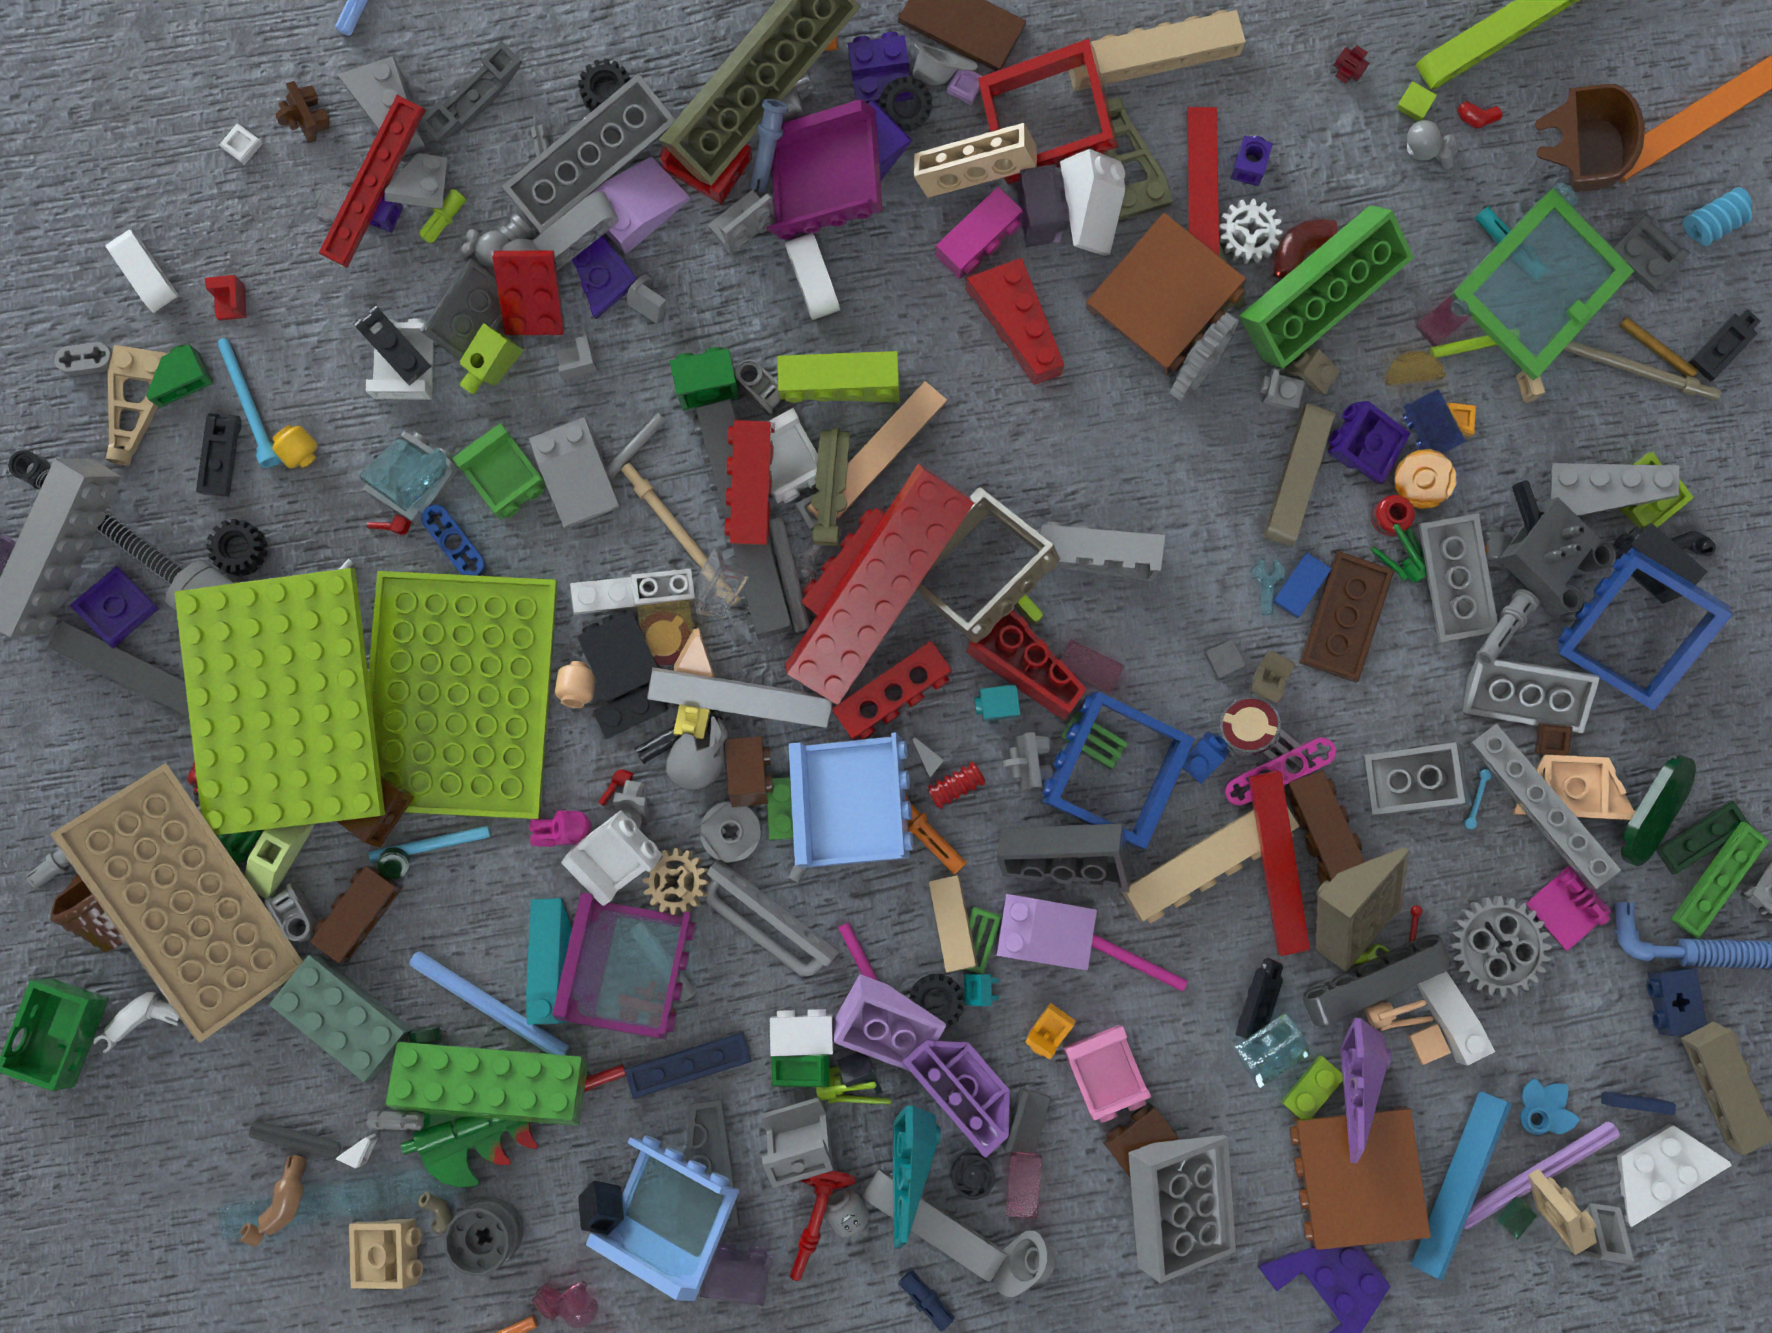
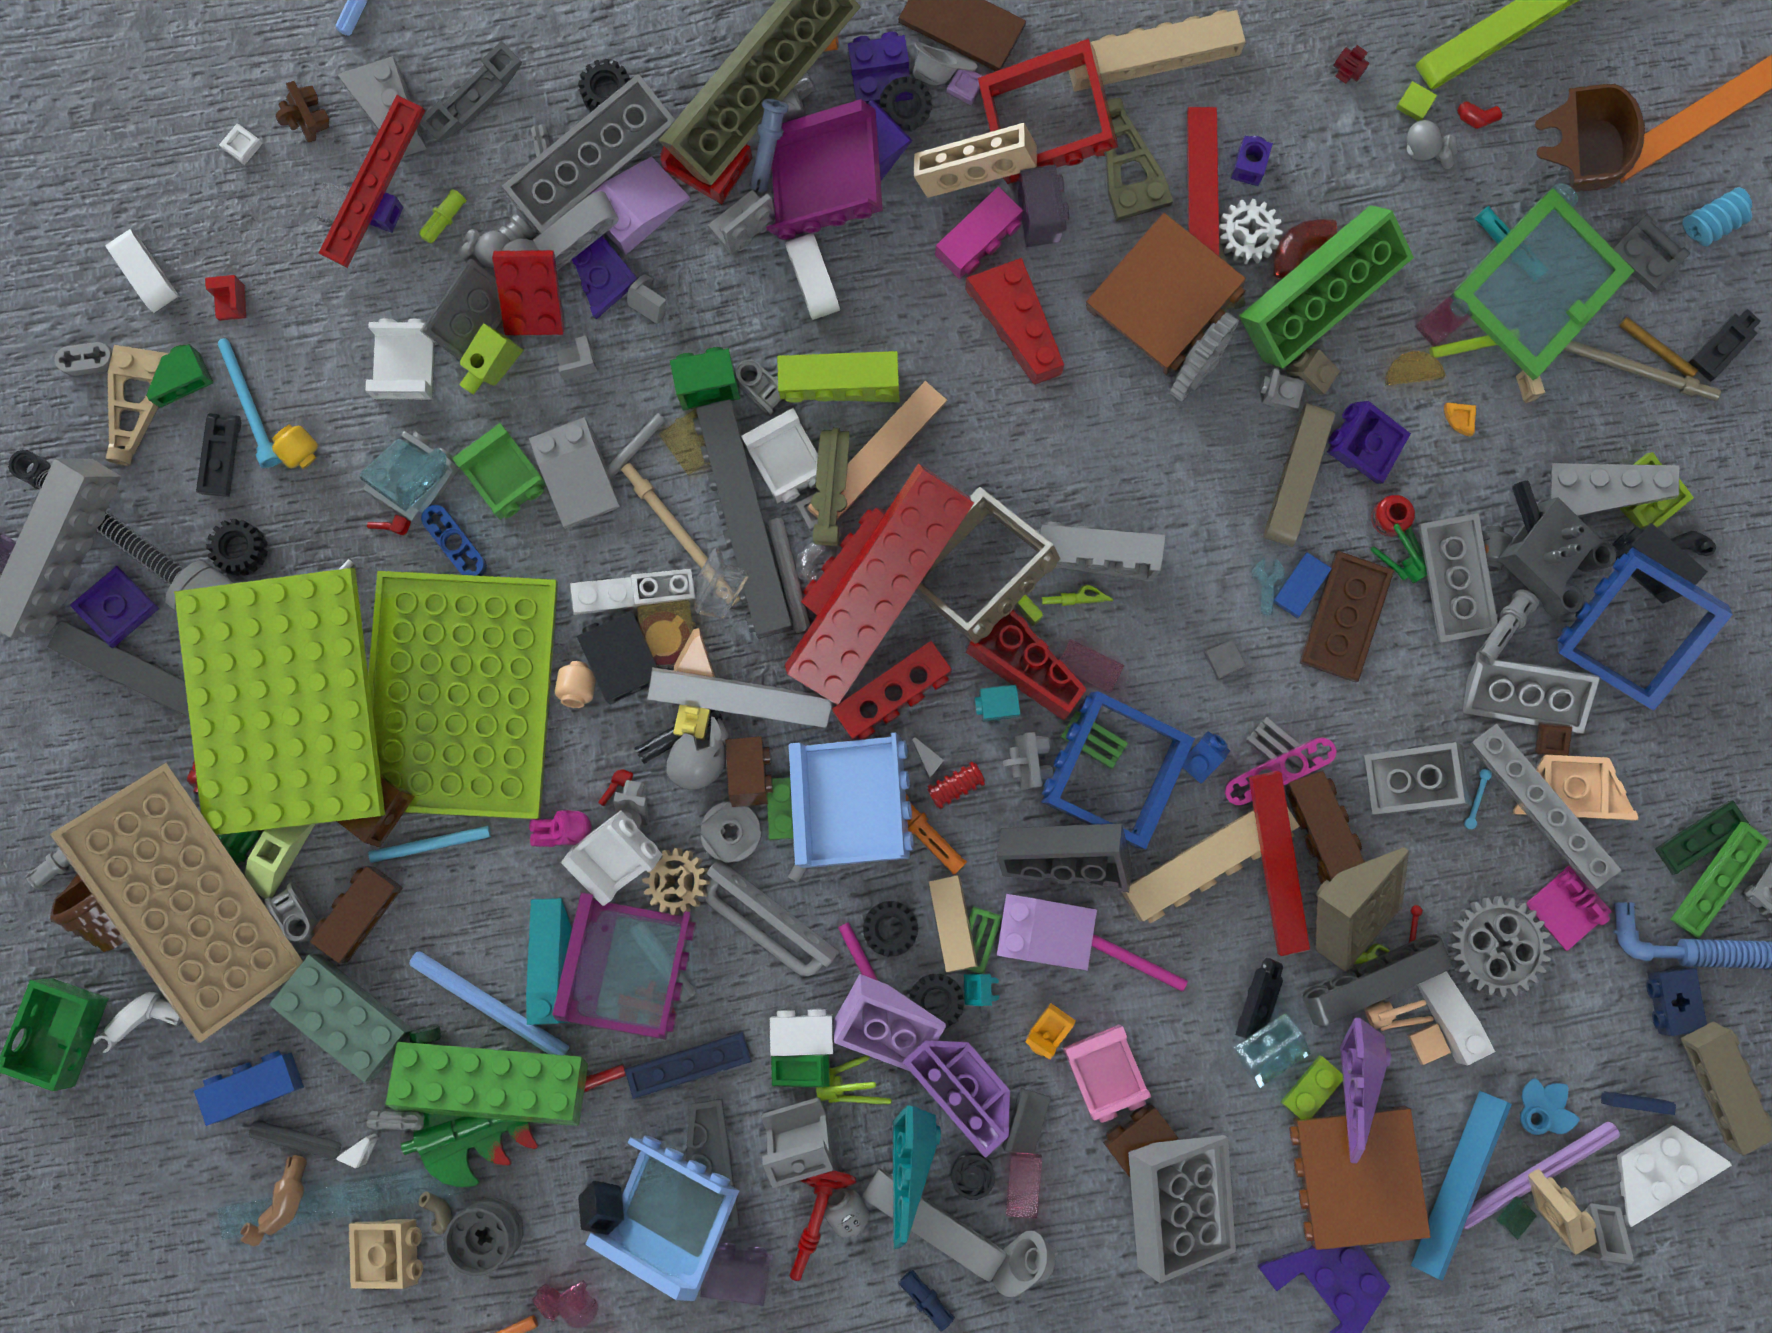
black plate [352,305,432,386] -> none
dark green tile [377,847,410,879] -> none
light grey wing [384,153,447,209] -> none
black hinge [593,685,669,739] -> none
red wedge [725,420,775,545] -> none
black panel [837,1052,883,1095] -> none
white slope [1060,149,1125,256] -> none
tile [1220,696,1282,756] -> none
dark tan bracket [1250,650,1295,704] -> none
light orange tile [1394,449,1456,509] -> none
clear blue bracket [1402,389,1467,454] -> none
dark green tile [1621,755,1696,866] -> none
none -> blue brick [194,1050,304,1126]
none -> clear yellow piece [659,409,711,476]
none -> black tyre [863,901,918,957]
none -> lime hand [1042,584,1114,606]

